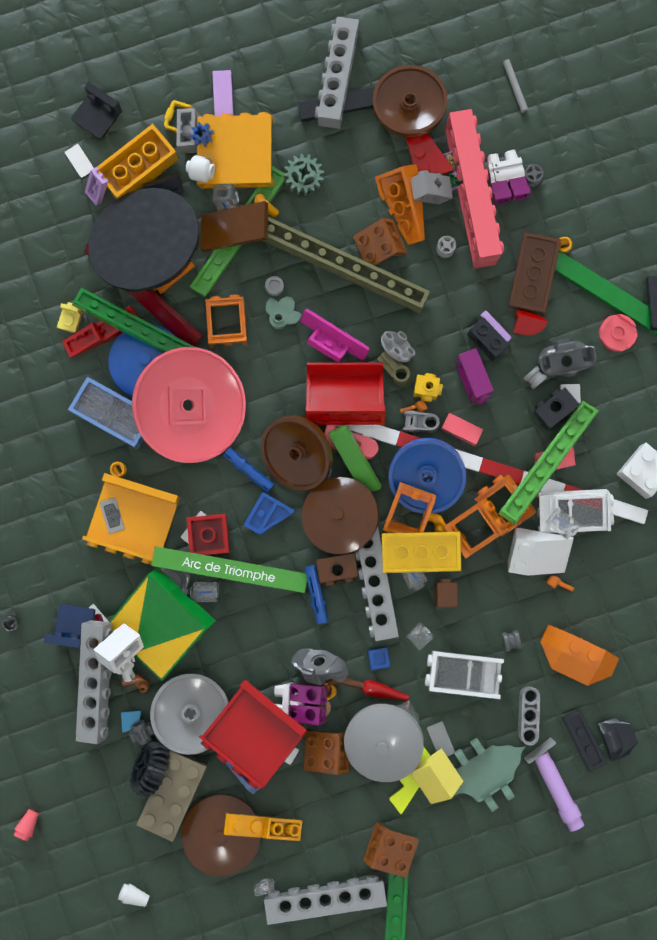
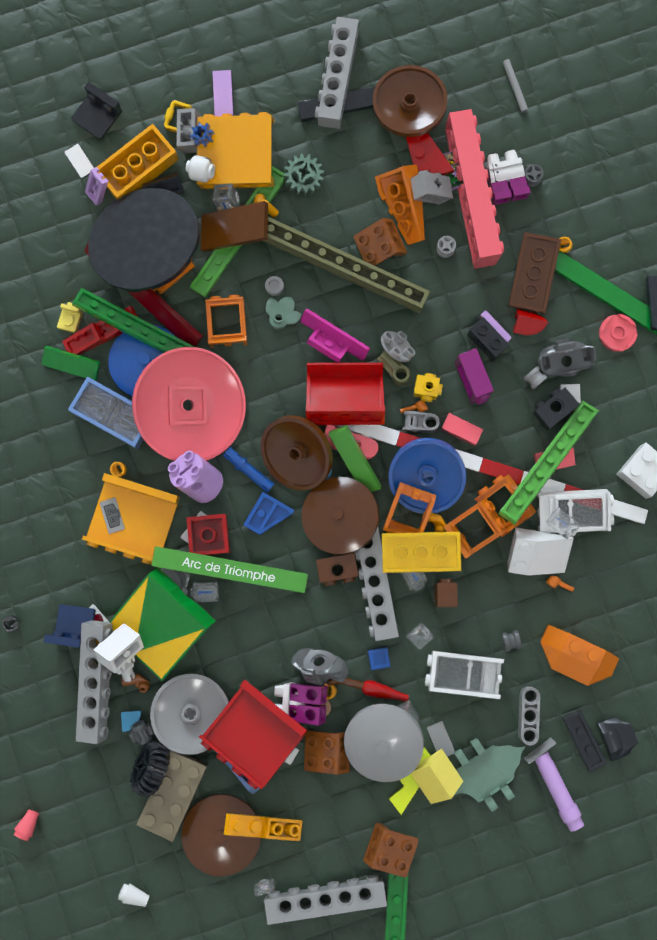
blue pin [304,564,329,624] -> none
none -> green tile [41,346,100,381]
none -> lavender cylinder [168,451,223,503]

